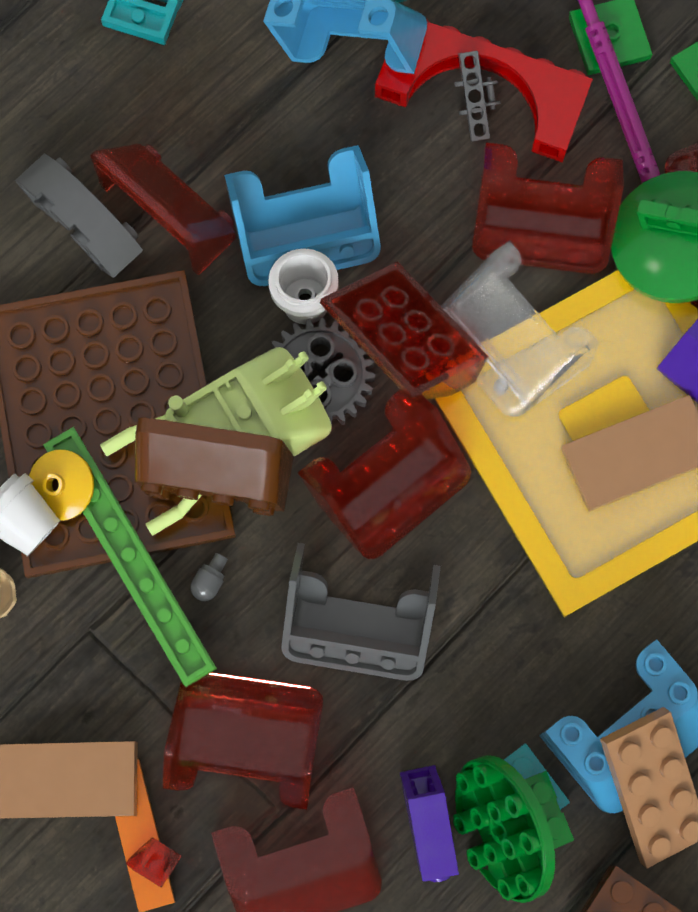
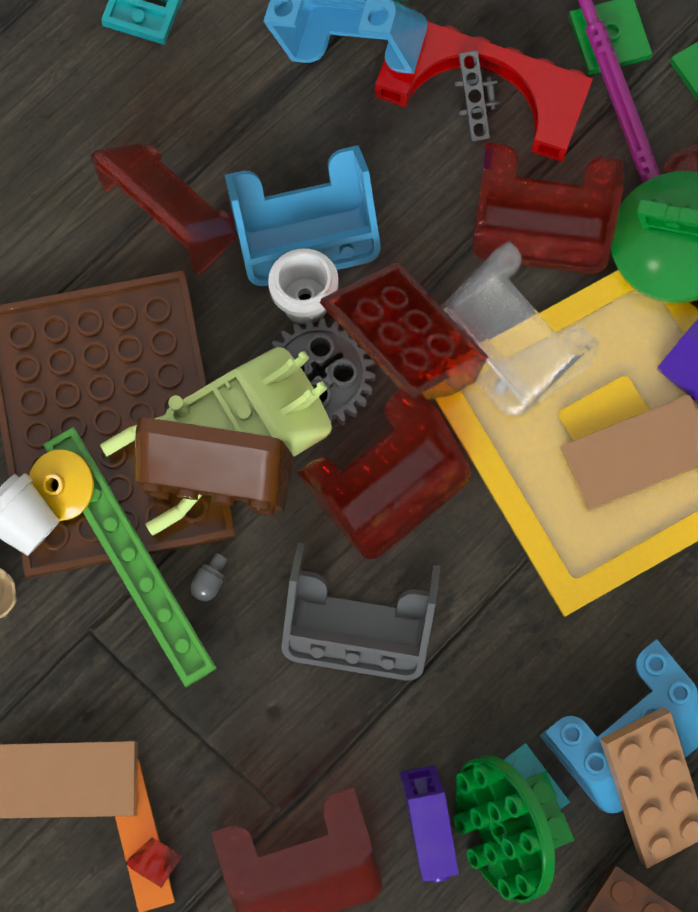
dark grey brick [15,153,143,278] -> none
clear red windscreen [163,672,323,810] -> none

